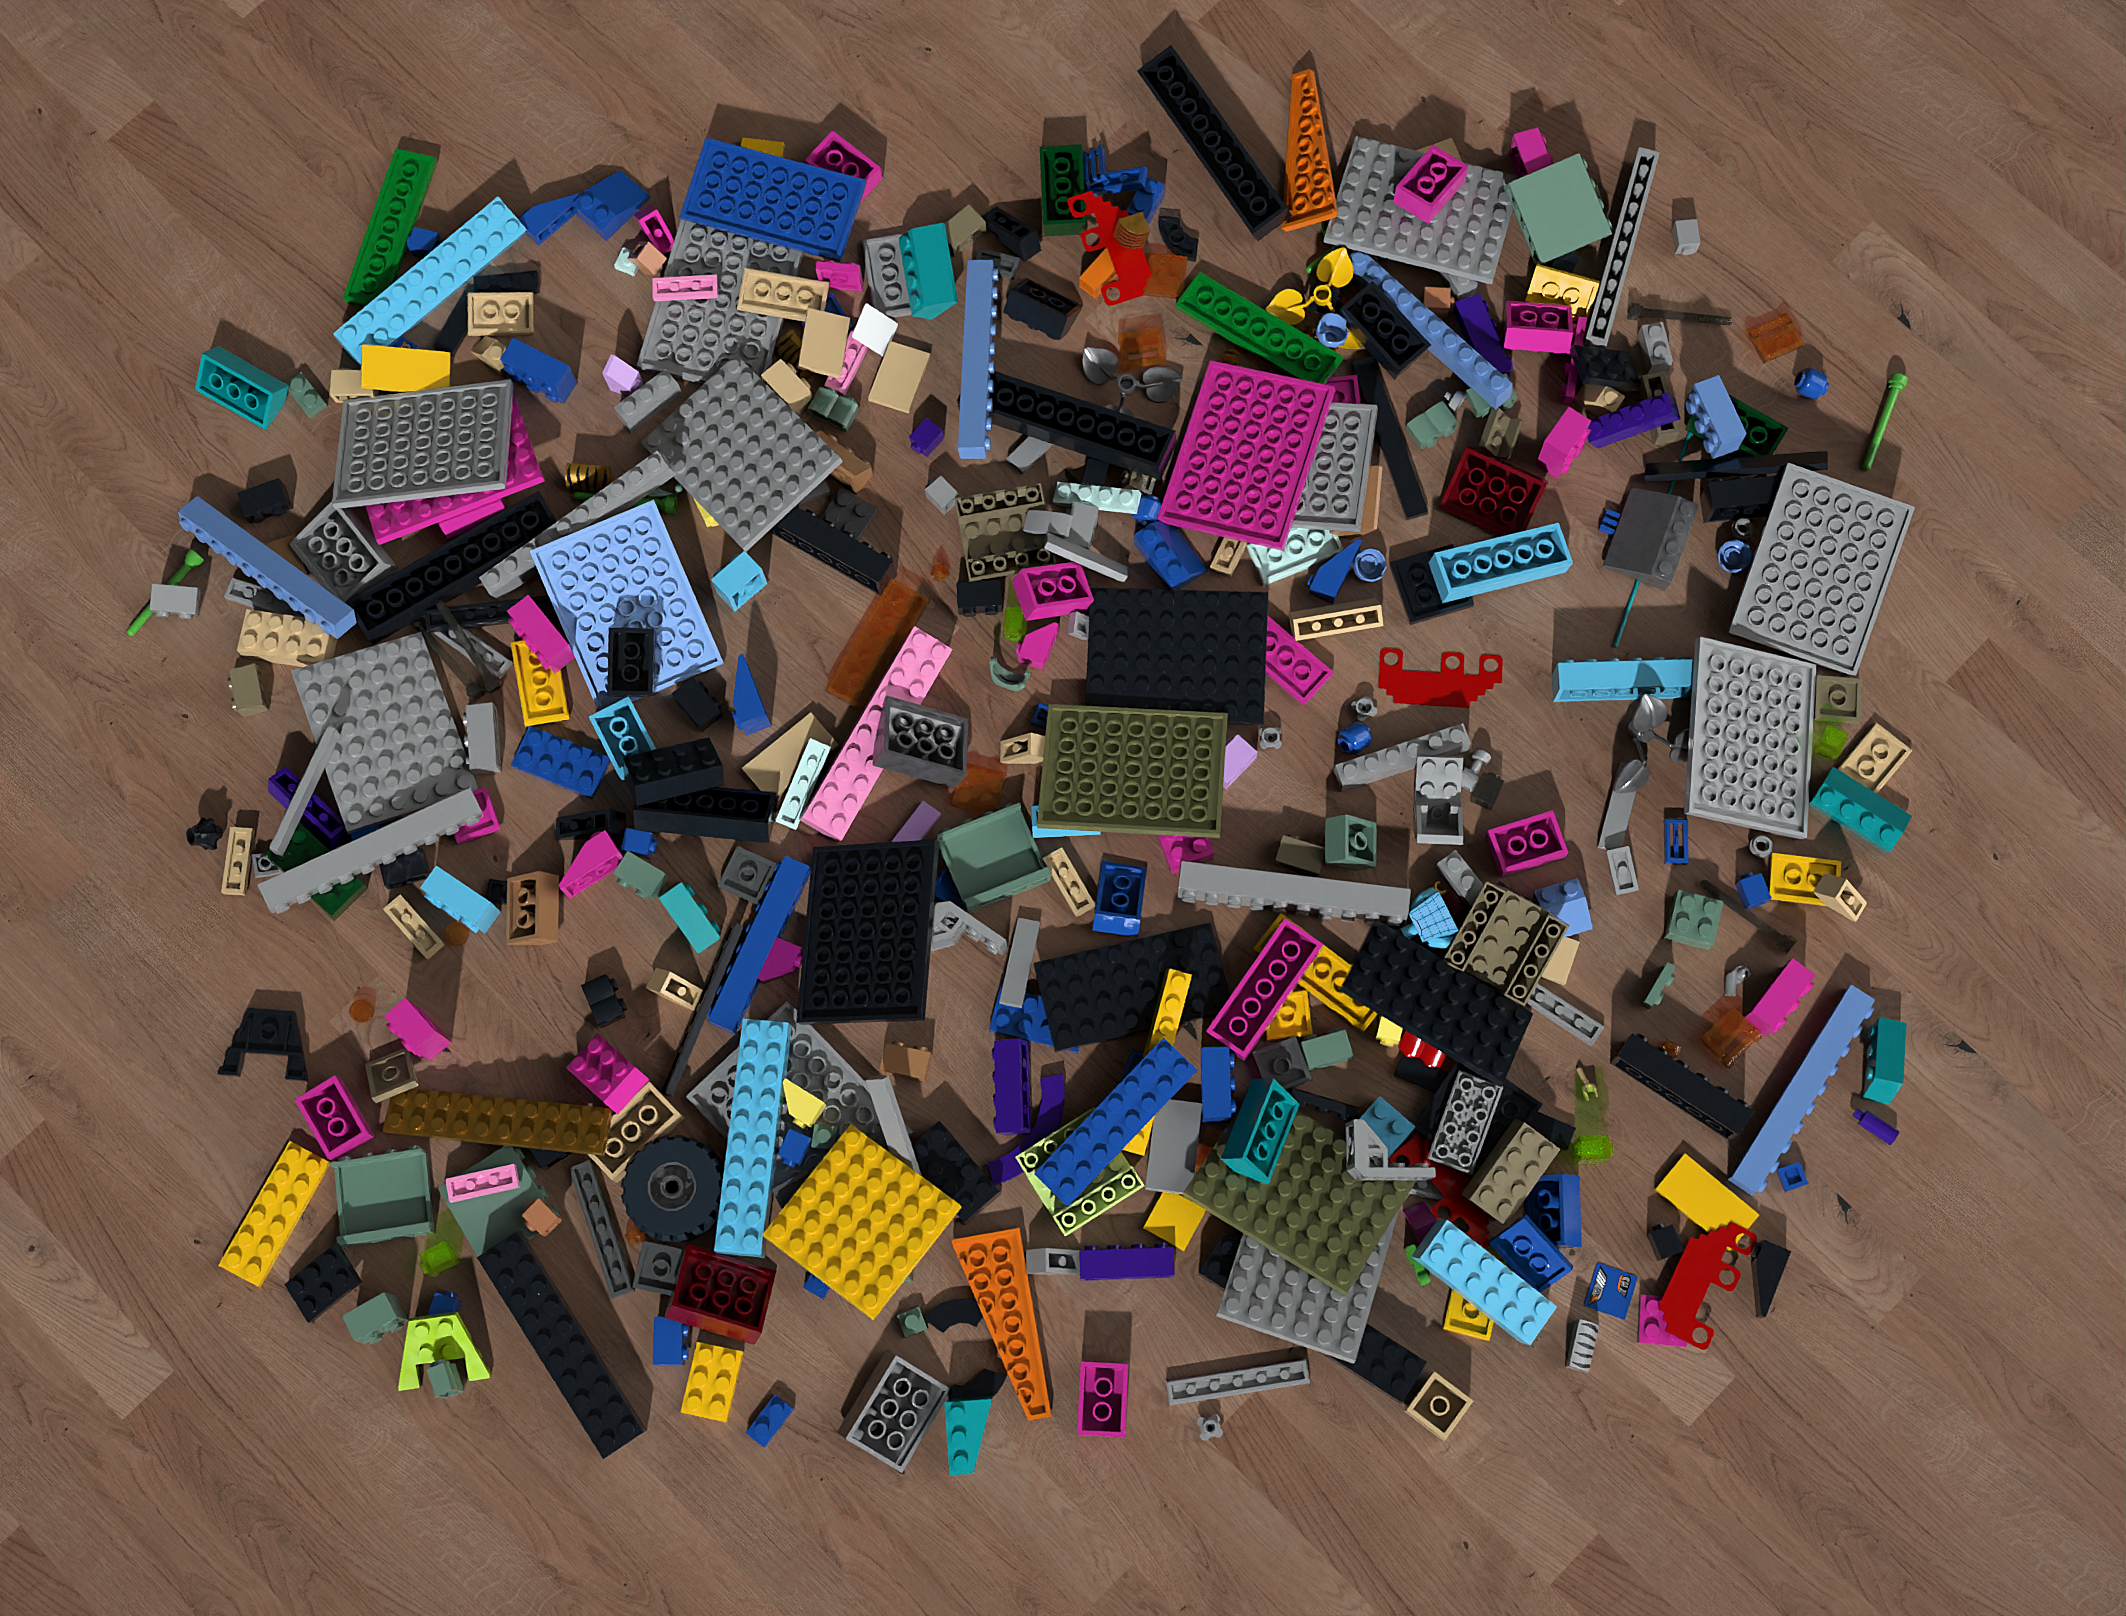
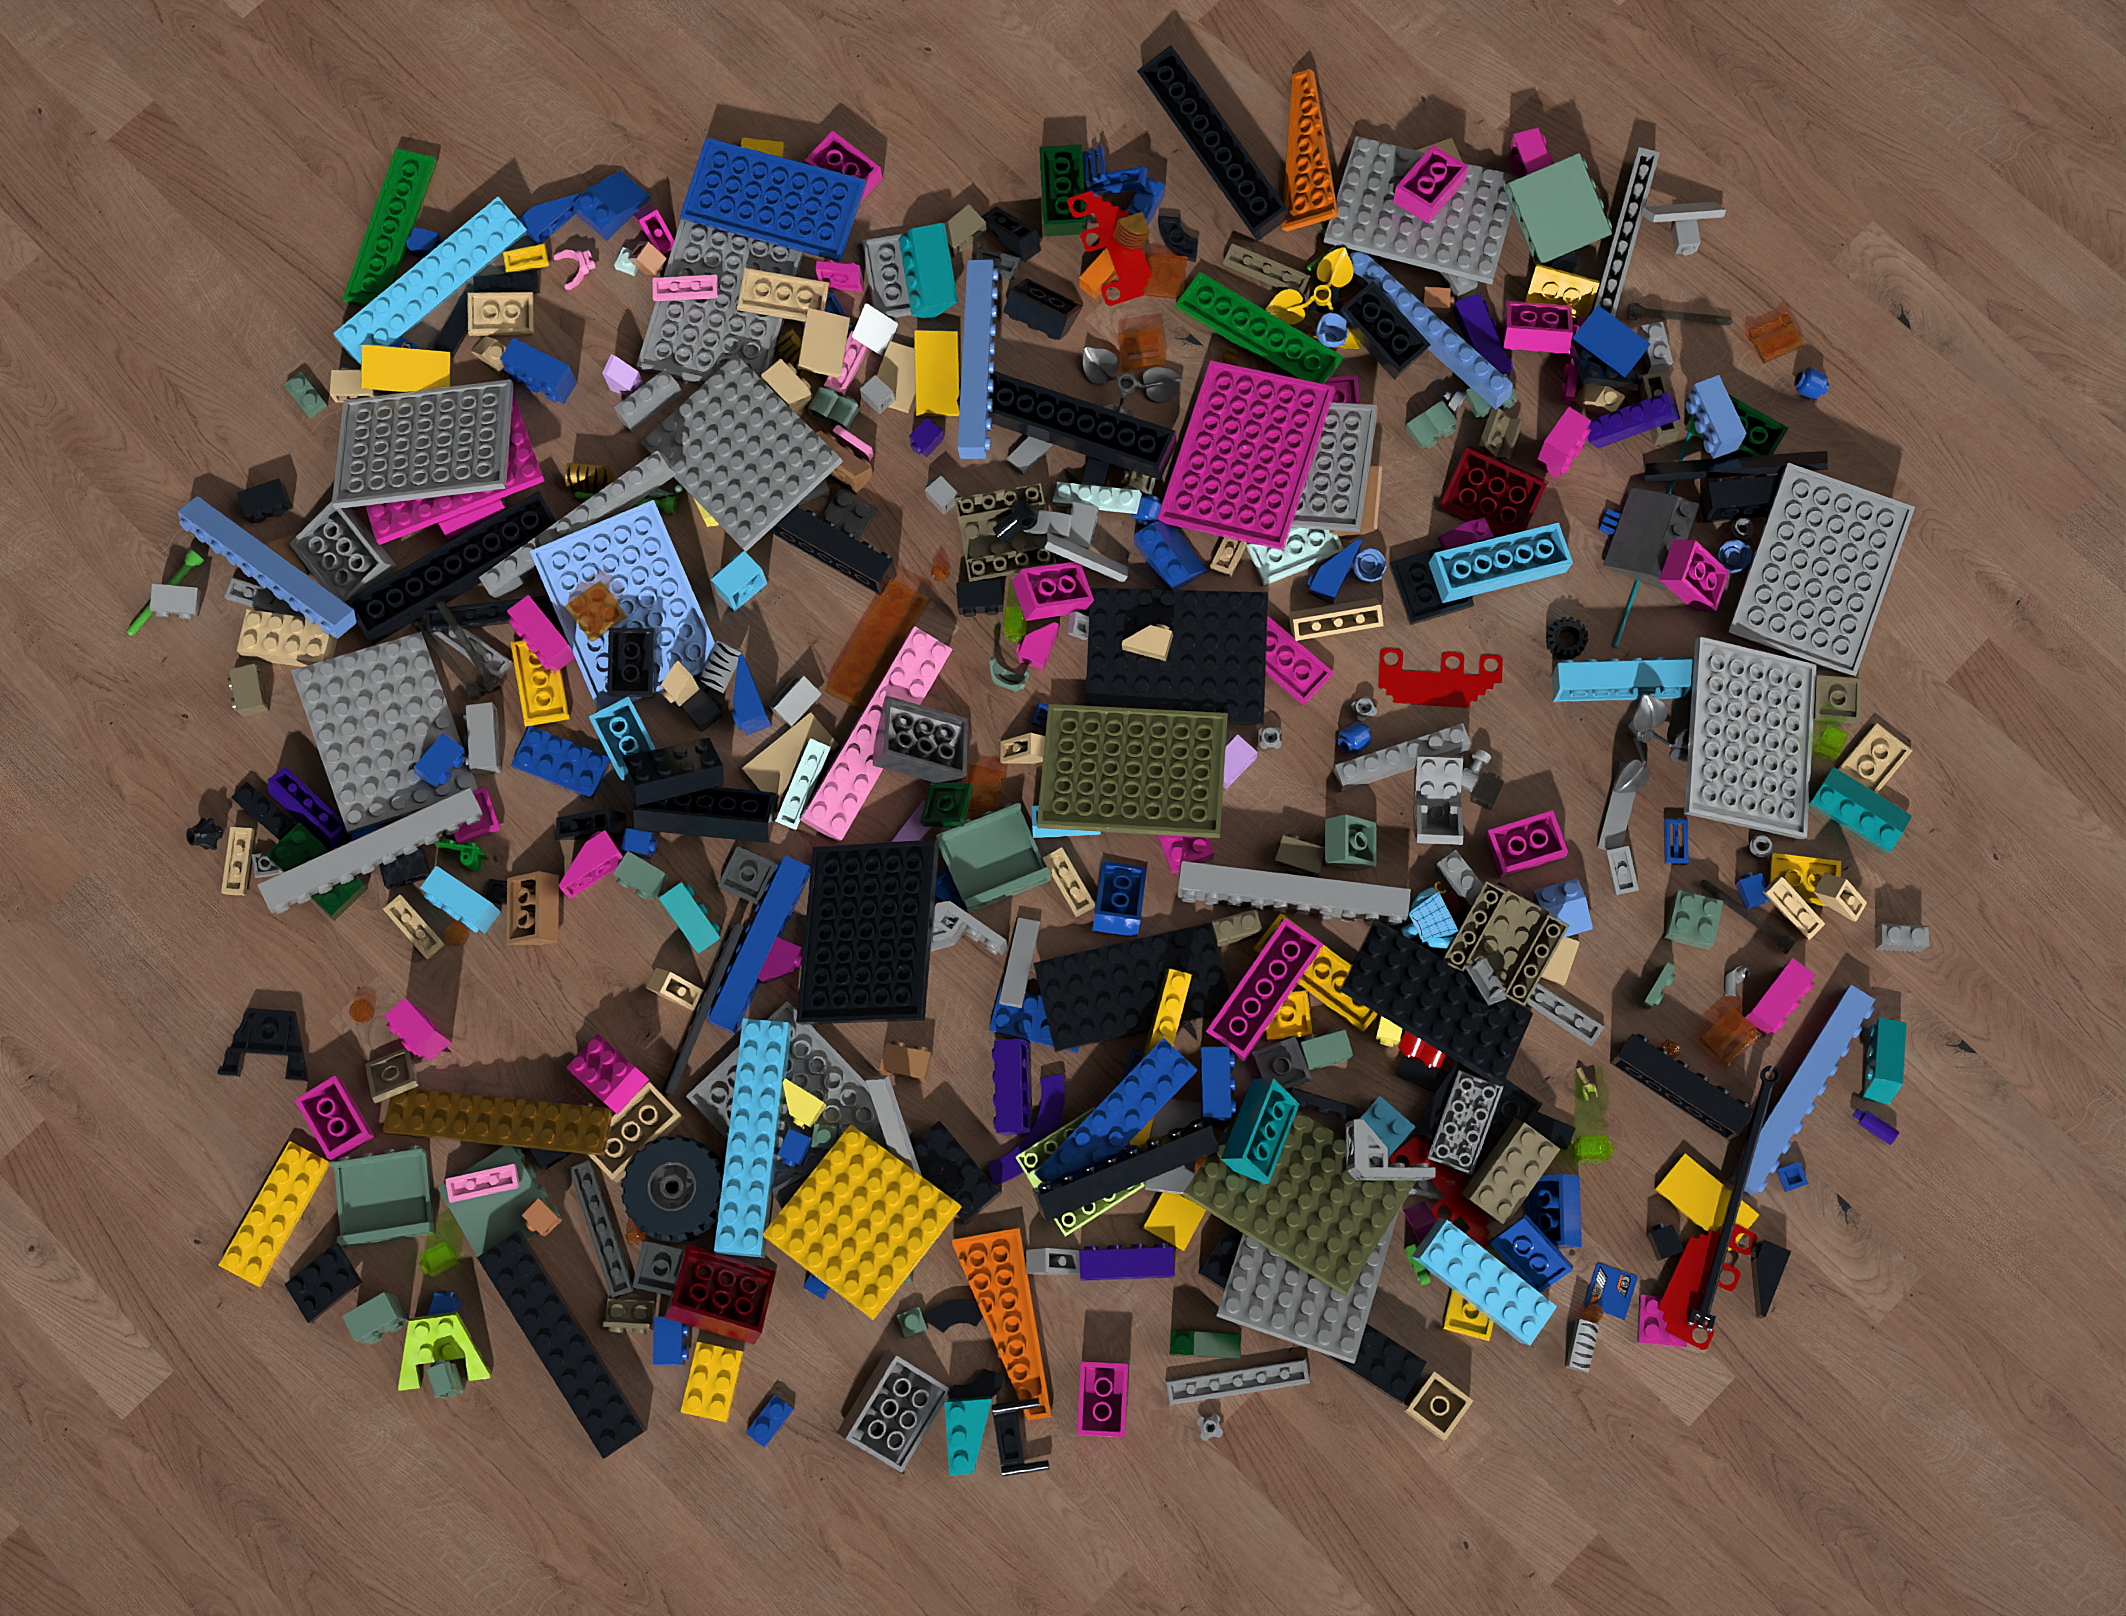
teal slope [195,346,289,430] -> none
light grey tile [269,726,340,857] -> none
black brick [581,974,627,1028] -> none
black tile [1351,356,1428,520] -> none
bright green piece [1862,373,1908,471] -> none
none -> black plate [231,781,296,840]
none -> blue brick [414,733,465,789]
none -> green hinge [434,839,489,872]
none -> yellow plate [503,243,549,273]
none -> bright pink helmet [553,249,596,290]
none -> clear orange plate [565,580,628,643]
none -> dark tan bracket [603,1299,656,1334]
none -> tan slope [661,661,699,706]
none -> light grey brick [699,640,743,693]
none -> light grey brick [767,674,821,726]
none -> bright pink tile [832,425,874,462]
none -> light grey brick [860,375,895,414]
none -> yellow tile [914,330,960,416]
none -> dark green plate [920,783,974,827]
none -> black plate [992,1397,1050,1477]
none -> black piece [993,501,1038,543]
none -> black brick [1032,1119,1220,1222]
none -> tan slope [1122,624,1173,661]
none -> dark green slope [1170,1330,1241,1359]
none -> dark tan brick [1211,909,1262,947]
none -> dark tan plate [1223,243,1311,296]
none -> magenta slope [1437,518,1494,551]
none -> light grey hinge [1465,955,1507,1005]
none -> black tyre [1546,617,1588,660]
none -> blue tile [1573,305,1651,377]
none -> clear orange hinge [1584,1303,1604,1322]
none -> light grey tile [1641,202,1726,223]
none -> dark pink brick [1659,540,1730,612]
none -> black hinge [1687,1065,1781,1333]
none -> tan plate [1762,875,1825,940]
none -> light grey brick [1875,923,1929,953]

